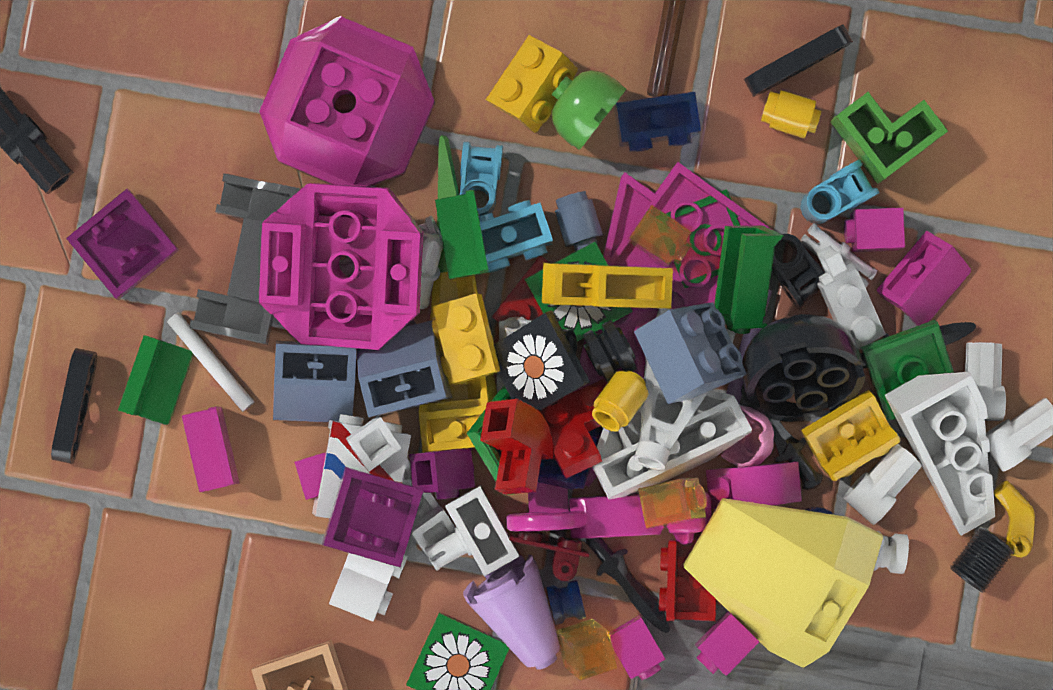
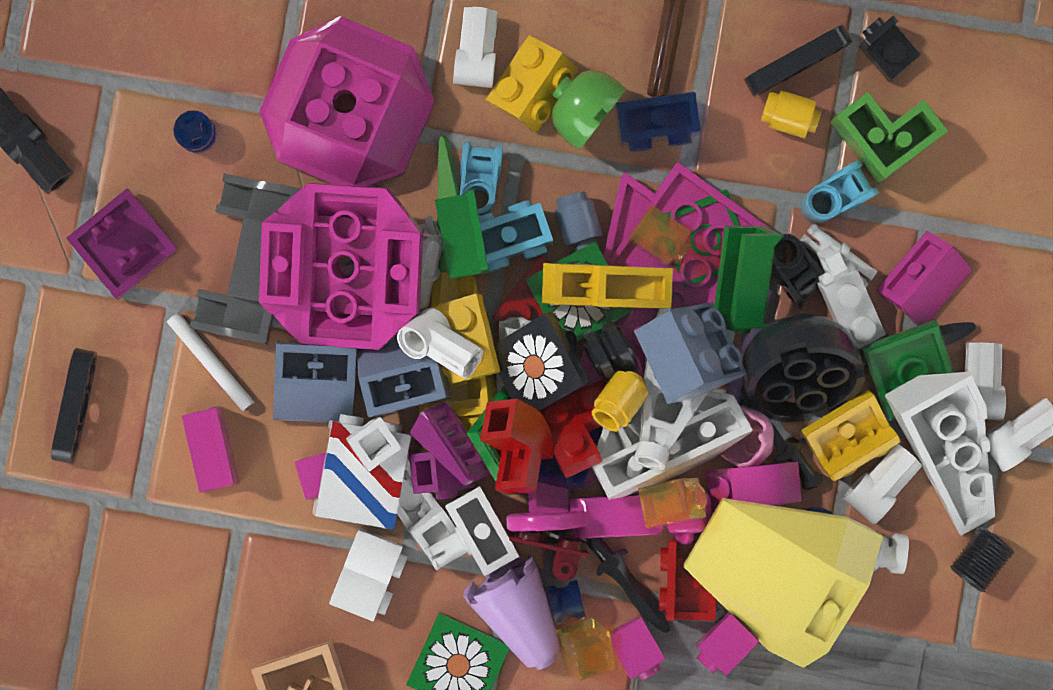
green panel [118,335,194,425] -> none
magenta plate [322,467,424,567] -> none
dark pink brick [844,208,905,252] -> none
yellow arm [993,481,1035,558] -> none
none -> clear blue wheel [173,110,217,153]
none -> white piece [397,308,484,379]
none -> magenta slope [410,402,490,485]
none -> white piece [453,7,498,88]
none -> black bracket [859,15,921,82]

